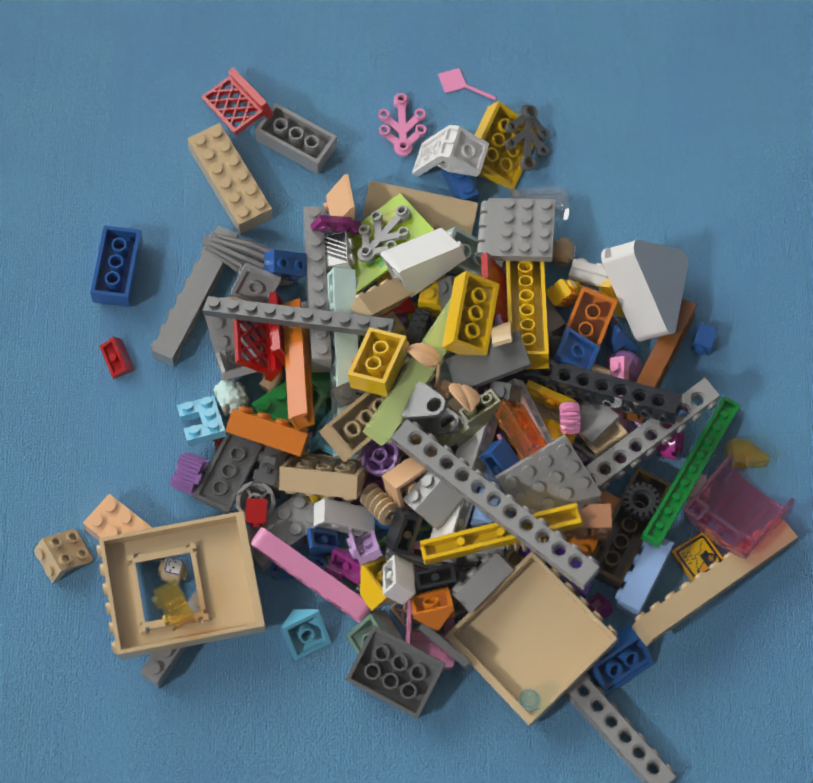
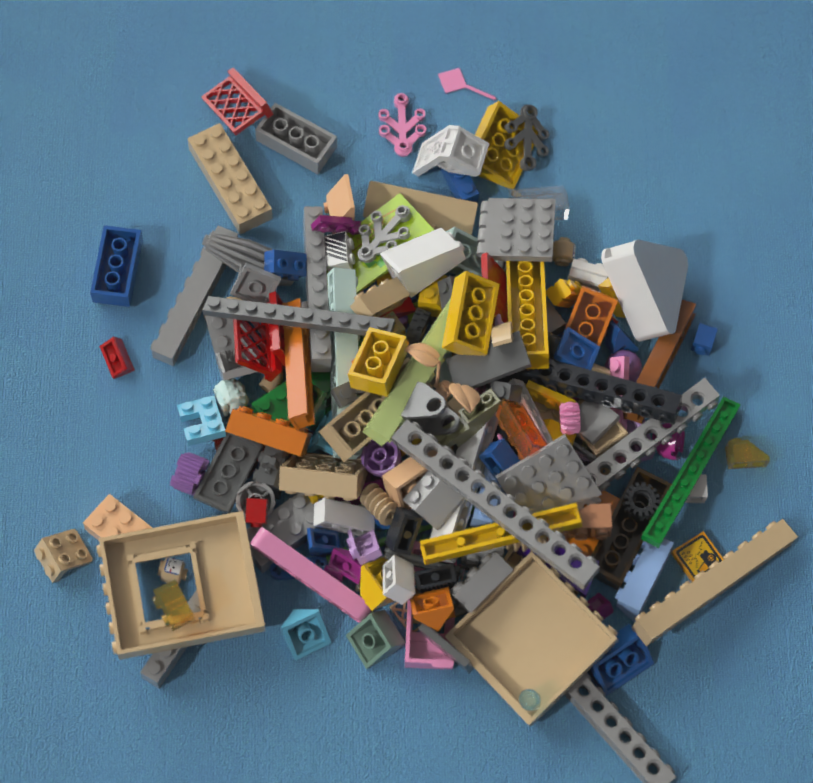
dark grey slope [345,625,446,719] -> none
clear pink windscreen [682,453,795,559] -> none

